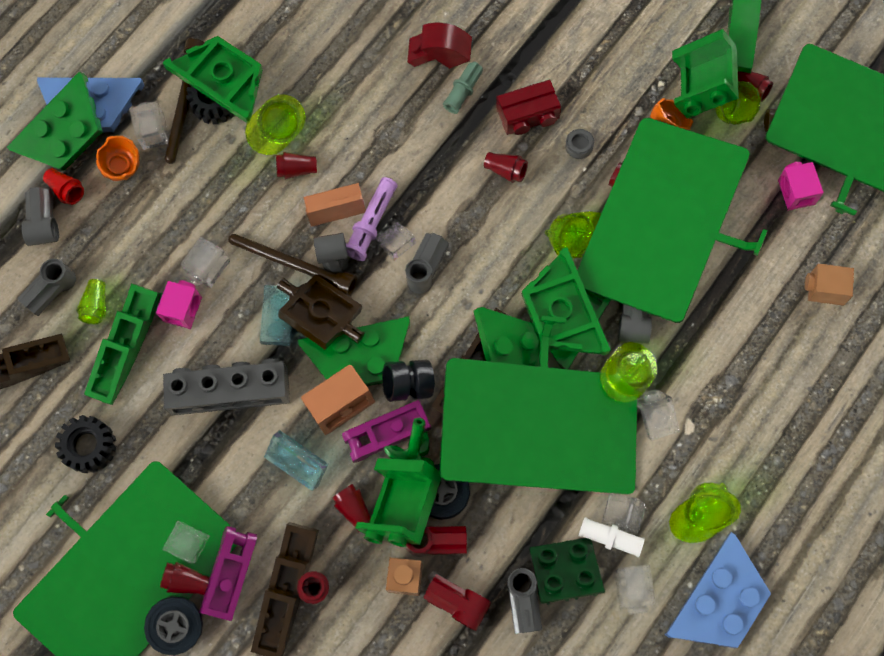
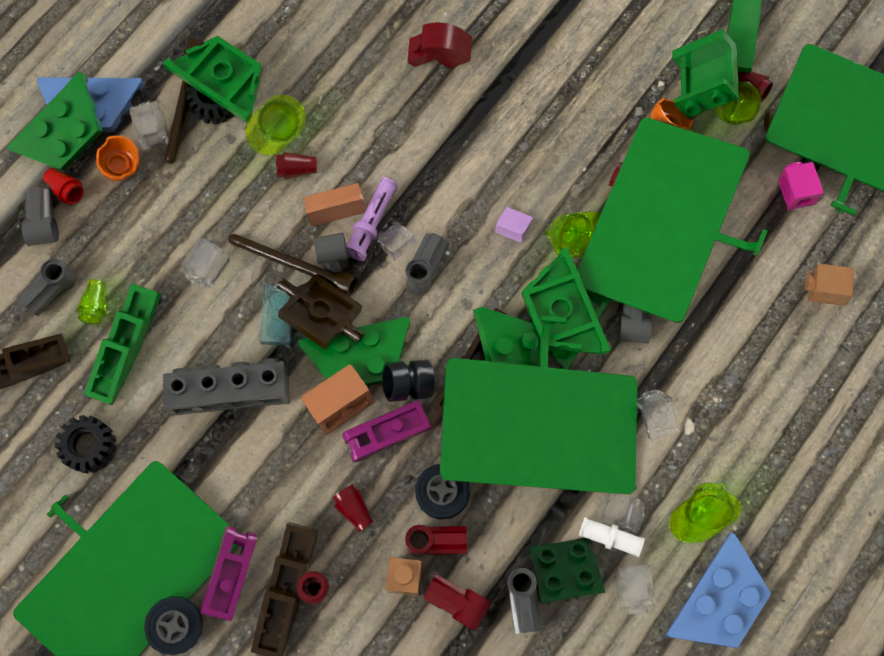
dark pink brick [156,280,202,329] -> none
dark red cone [160,562,209,595] -> none
clear brick [162,520,210,564] -> none
clear light blue plate [264,430,329,491] -> none
green panel [355,458,441,547] -> none
green plant [384,418,434,467] -> none
sand green axle [443,61,483,114] -> none
dark red cone [484,152,528,183] -> none
dark red brick [496,79,561,135] -> none
dark grey tile [565,129,594,159] -> none
clear neon green piece [600,342,657,403] -> none
none -> lavender slope [495,207,533,243]

